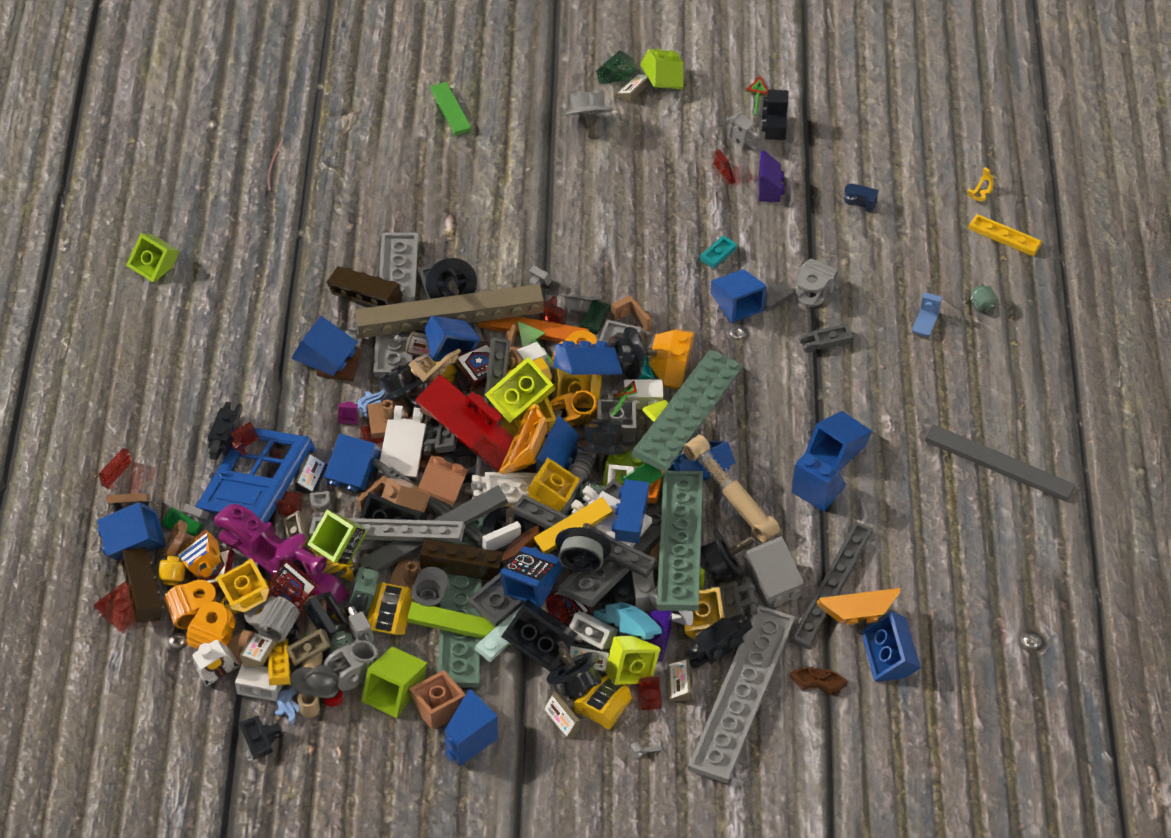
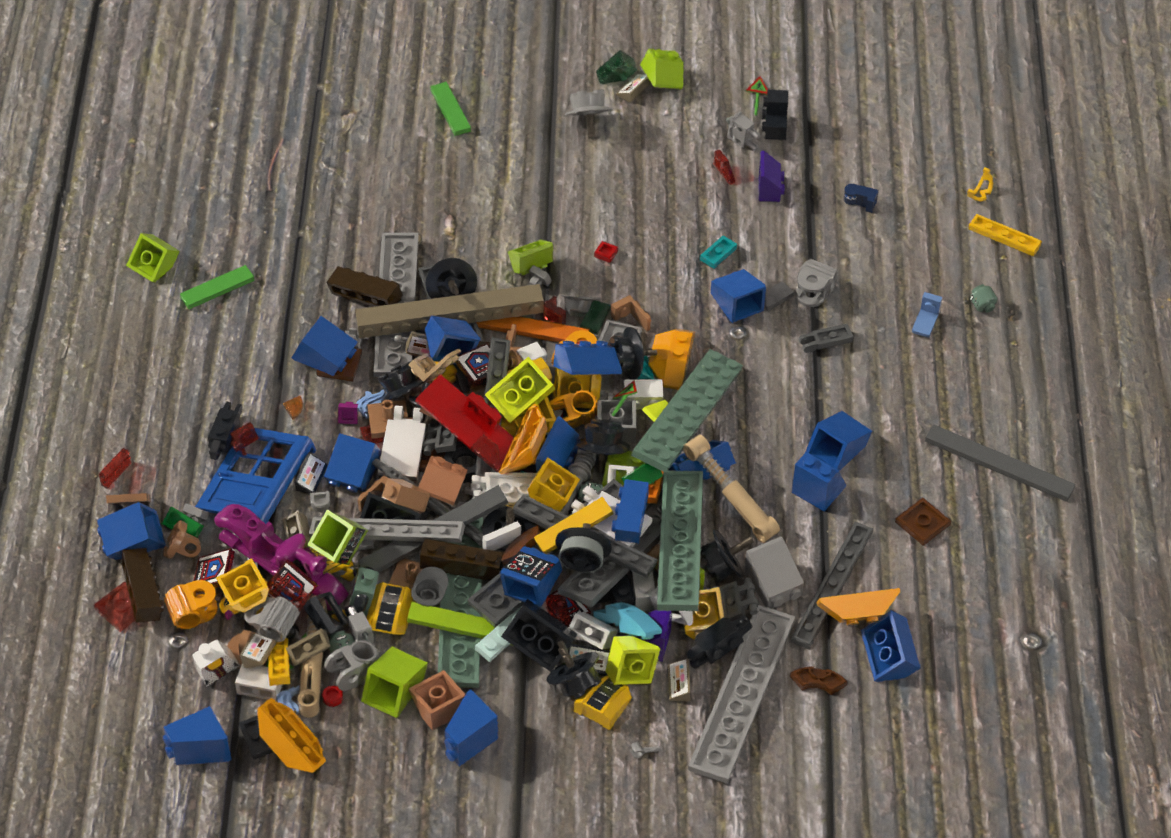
yellow head [158,556,186,586] -> none
torso [176,530,221,578] -> none
light orange piece [186,601,236,650] -> none
clear red bracket [277,491,303,516] -> none
dark grey piece [290,665,339,698] -> none
bright green piece [518,321,553,366] -> none
slope [544,691,579,738] -> none
clear red bracket [638,676,662,710] -> none
none -> blue slope [162,706,231,765]
none -> bright green tile [180,265,255,309]
none -> light orange wedge [257,698,326,773]
none -> clear orange tile [283,396,303,420]
none -> lime slope [507,239,553,275]
none -> red tile [594,241,618,263]
none -> reddish brown tile [895,498,951,546]

